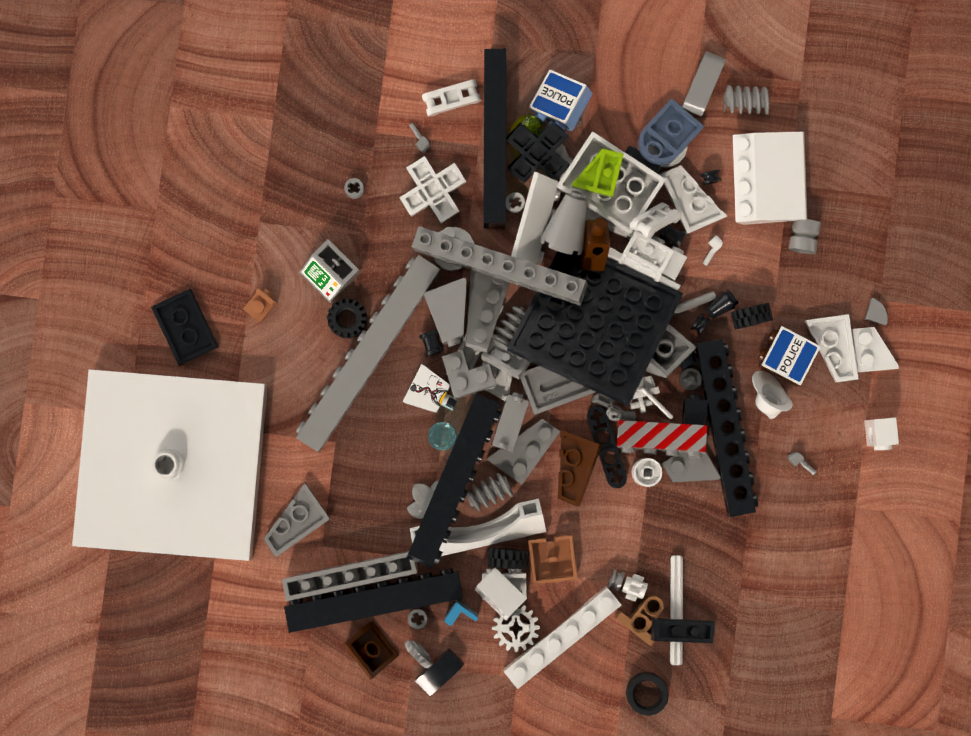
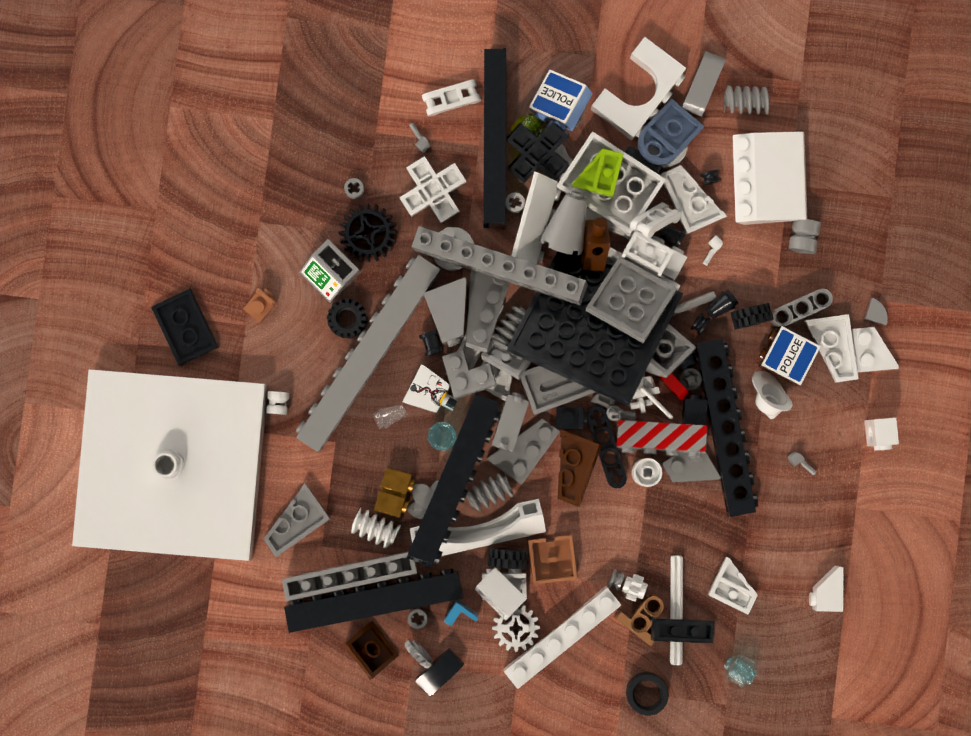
none -> white wheel [266,391,289,415]
none -> black gear [339,203,398,263]
none -> white piece [351,508,401,549]
none -> clear cone [373,404,407,429]
none -> pearl gold piece [374,467,415,517]
none -> black bracket [556,407,587,429]
none -> light grey plate [586,256,677,343]
none -> white arch [591,37,686,141]
none -> red beam [656,373,689,401]
none -> white wing [708,557,758,615]
none -> clear light blue head [724,654,758,687]
none -> light grey beam [770,289,833,327]
none -> white slope [809,566,843,612]

